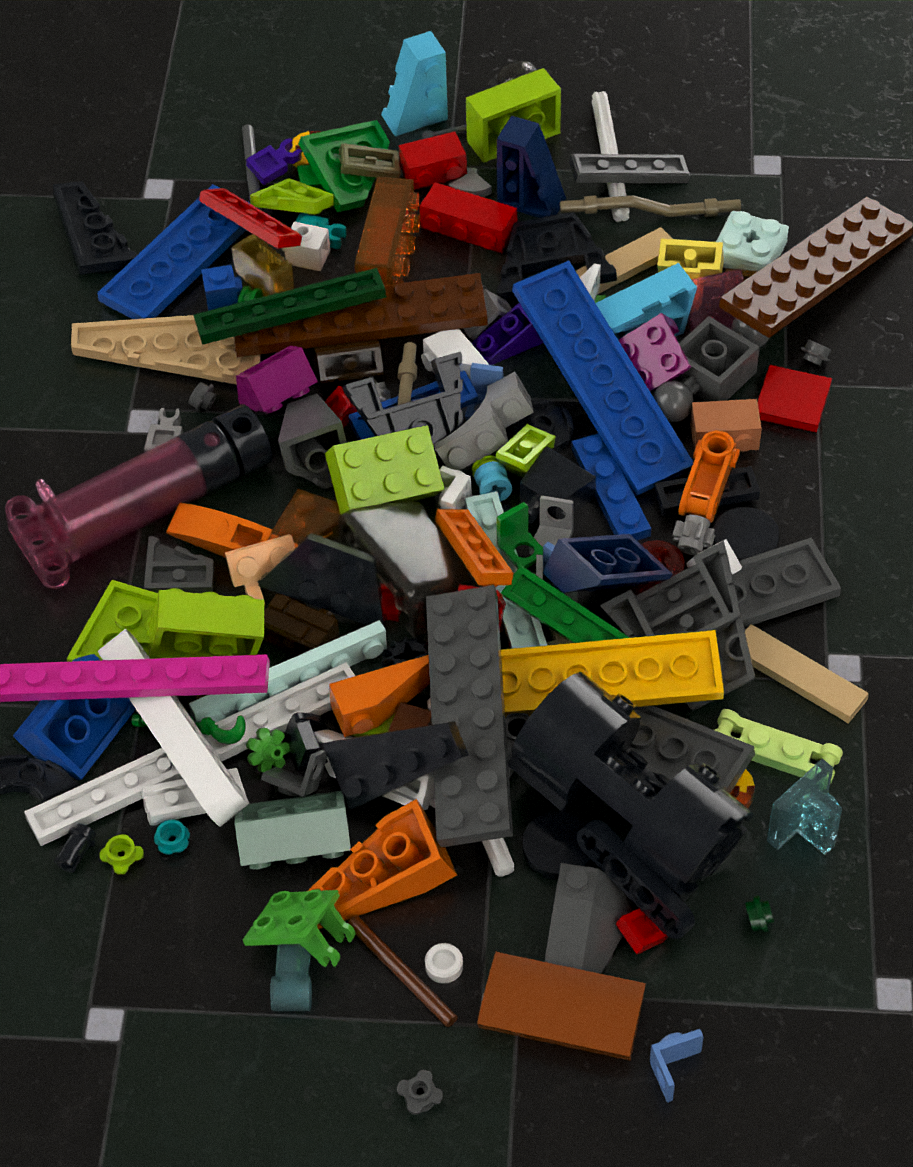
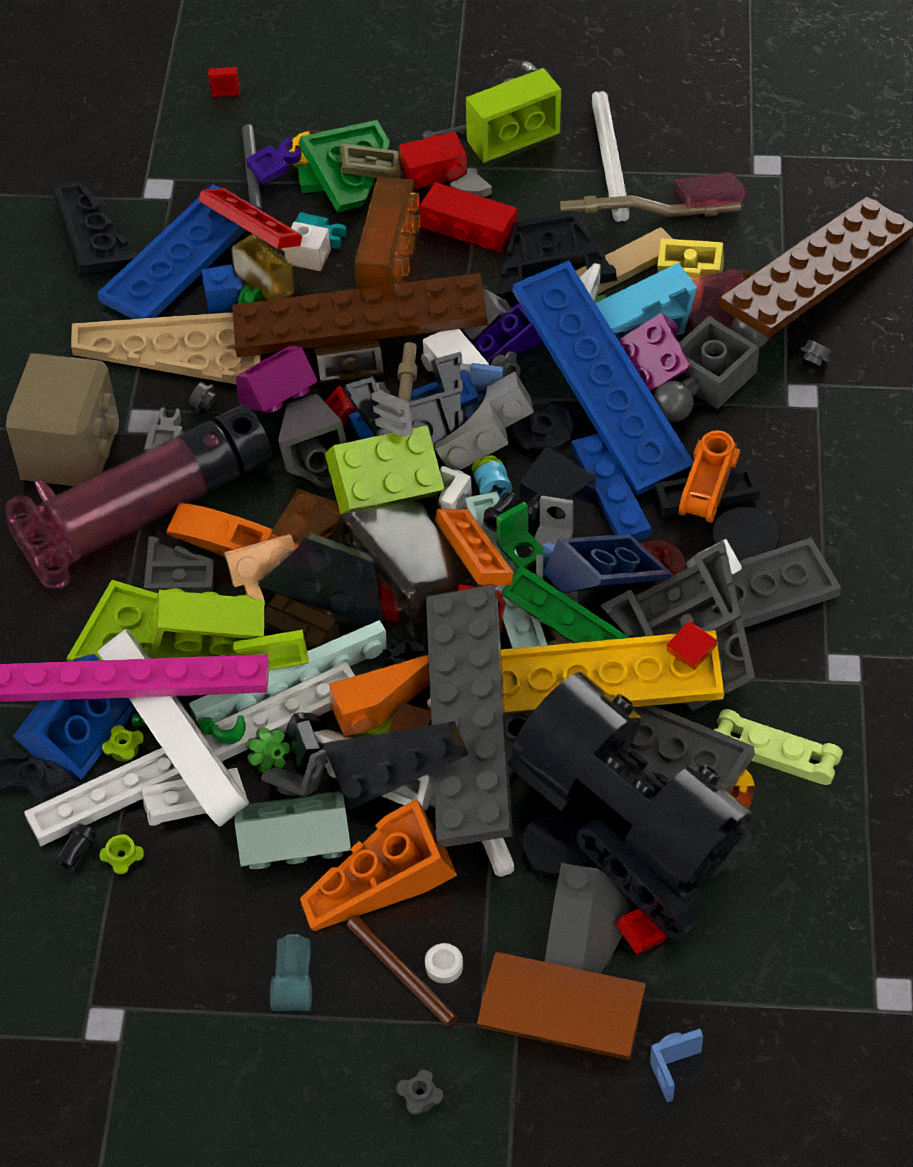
teal plate [154,820,190,855] -> none
dark green plate [194,268,386,345] -> none
bright green plate [243,889,356,967] -> none
lime wing [250,178,334,215] -> none
medium azure wedge [382,31,448,137] -> none
lime slope [495,424,556,478] -> none
dark blue wedge [497,115,566,218] -> none
dark grey tile [569,154,691,183] -> none
light grey gear [672,514,715,555] -> none
nougat brick [690,399,762,451] -> none
light aqua brick [716,211,789,275] -> none
tan tile [745,624,869,724] -> none
dark green plate [745,895,774,933] -> none
red tile [757,365,832,433] -> none
clear light blue bracket [767,759,843,855] -> none
none -> dark tan plate [6,353,119,488]
none -> lime plate [102,725,144,762]
none -> red tile [208,67,240,97]
none -> lime tile [233,630,309,670]
none -> light grey tile [371,391,413,437]
none -> black pin [483,492,521,532]
none -> dark grey plate [491,351,521,378]
none -> red tile [667,621,717,670]
none -> clear pink tile [674,172,746,208]

